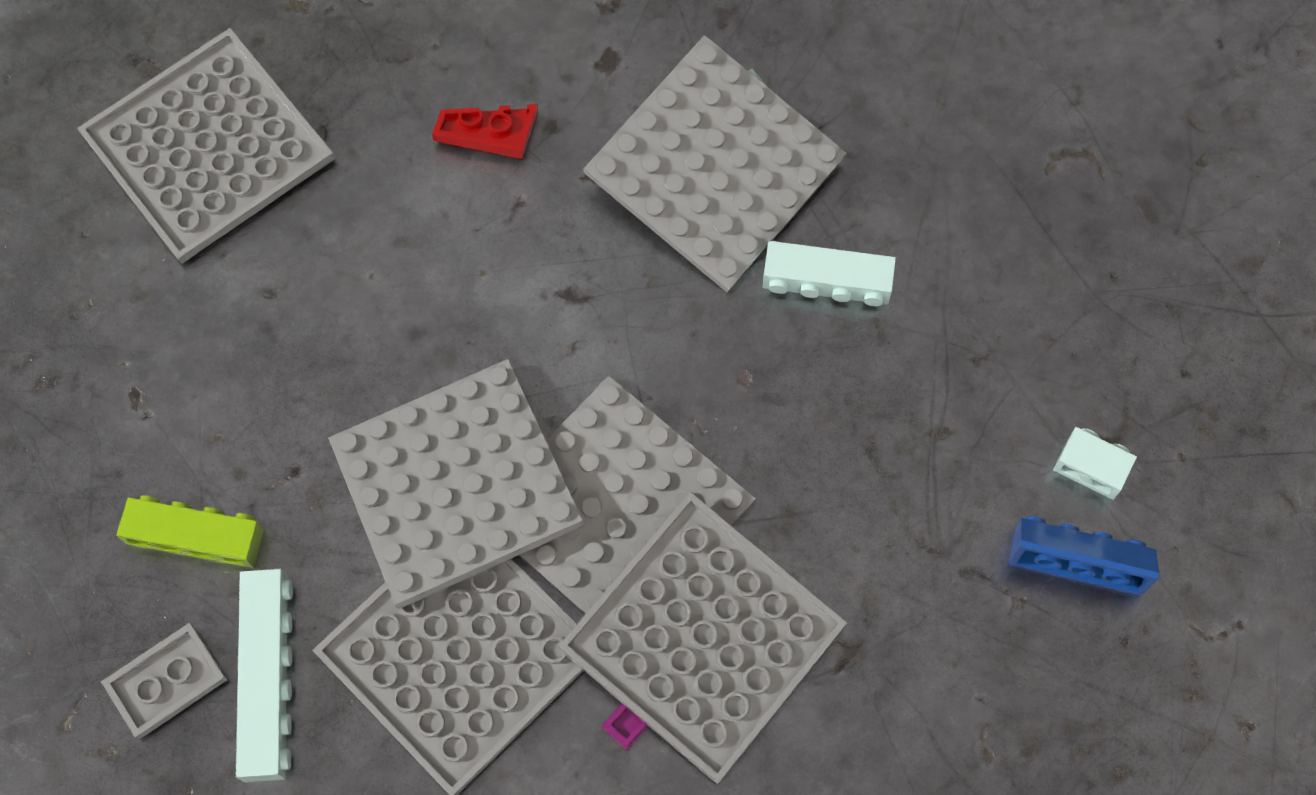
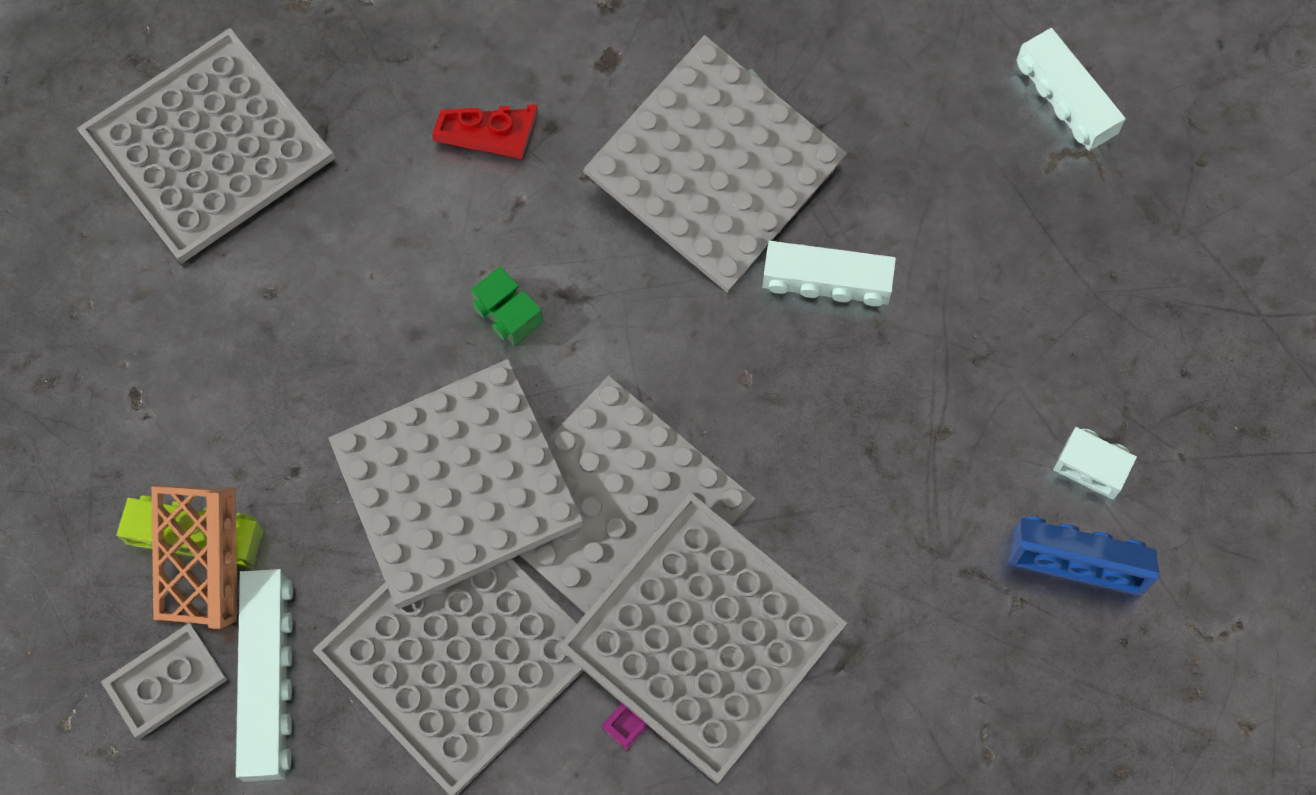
none -> nougat fence [151,485,237,629]
none -> green piece [471,266,544,346]
none -> light aqua brick [1016,27,1126,151]

